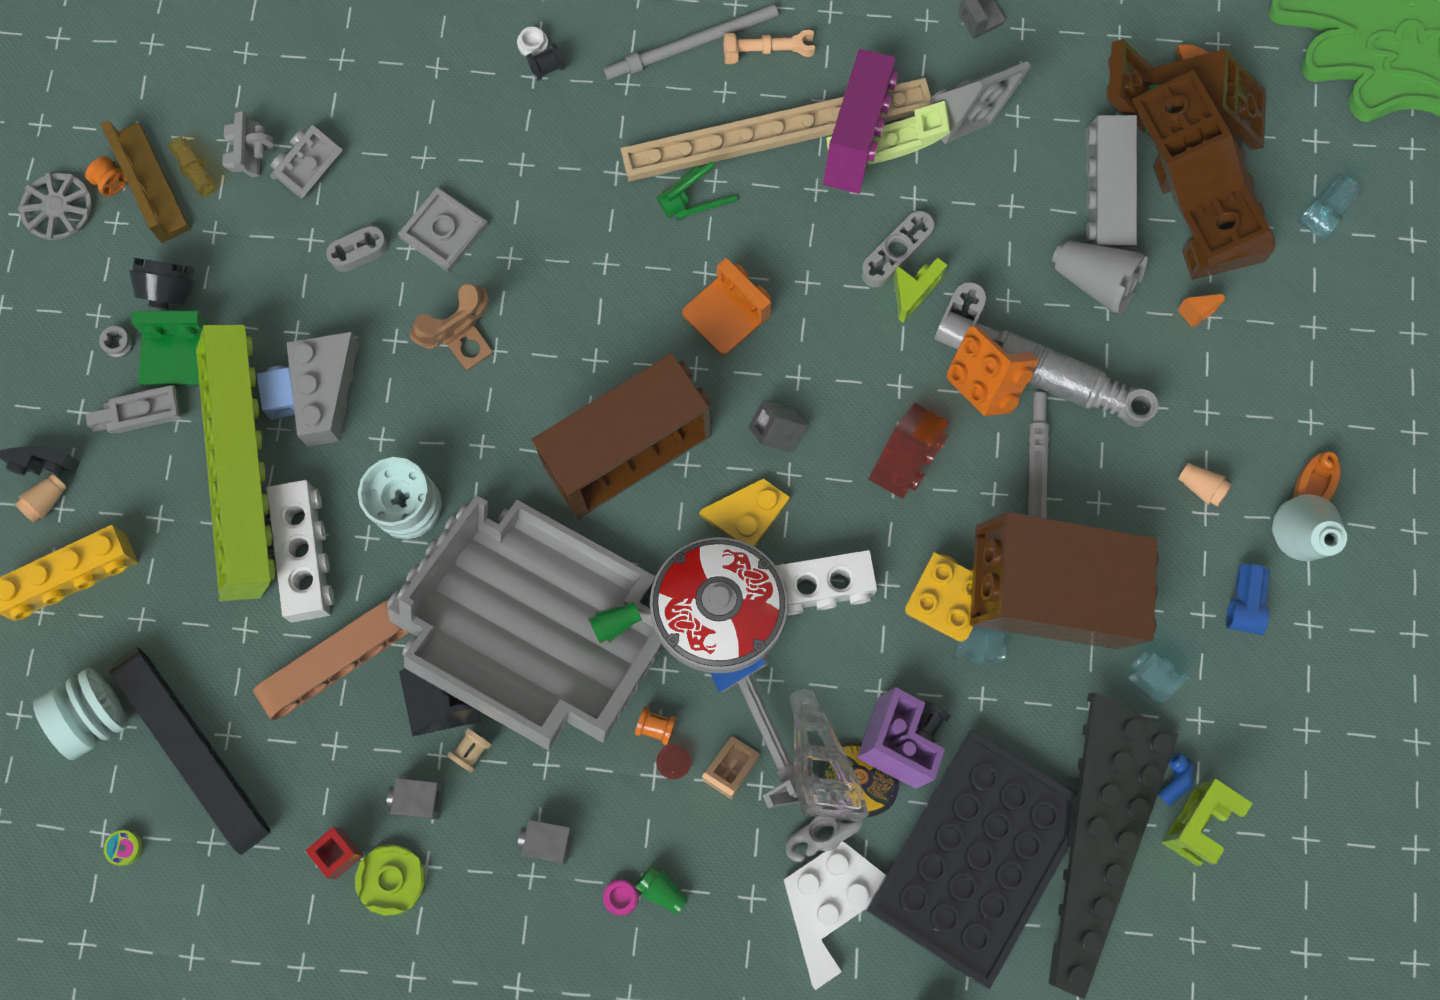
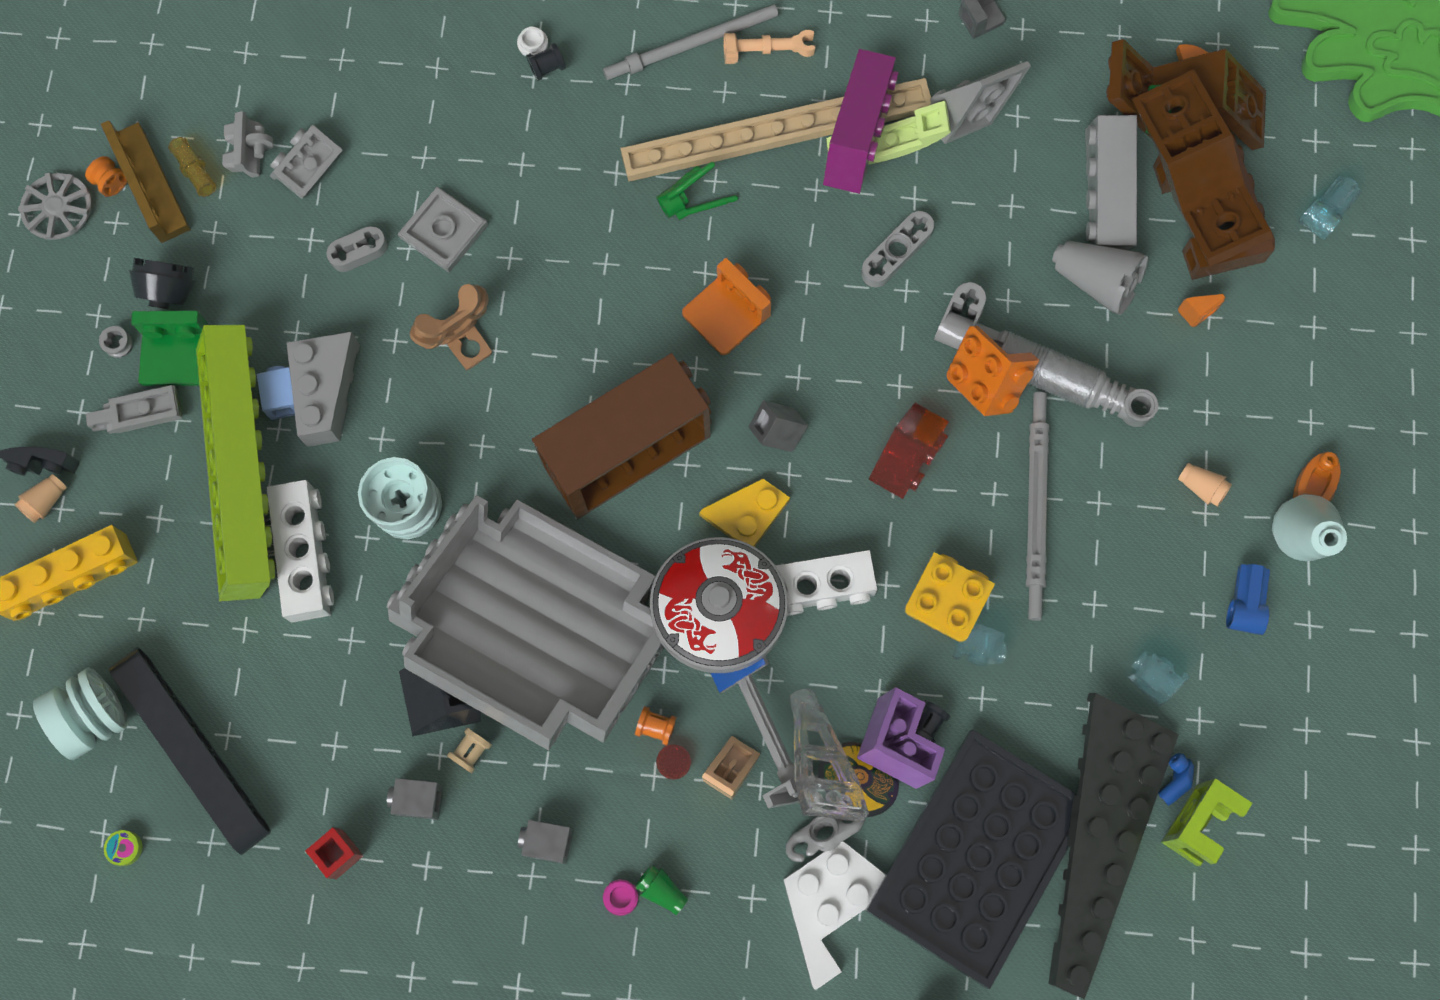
nougat beam [253,600,409,721] -> none
lime tile [355,844,426,916] -> none
green cone [588,601,642,643] -> none
lime slope [894,257,948,323] -> none
reddish brown container [970,512,1159,649] -> none

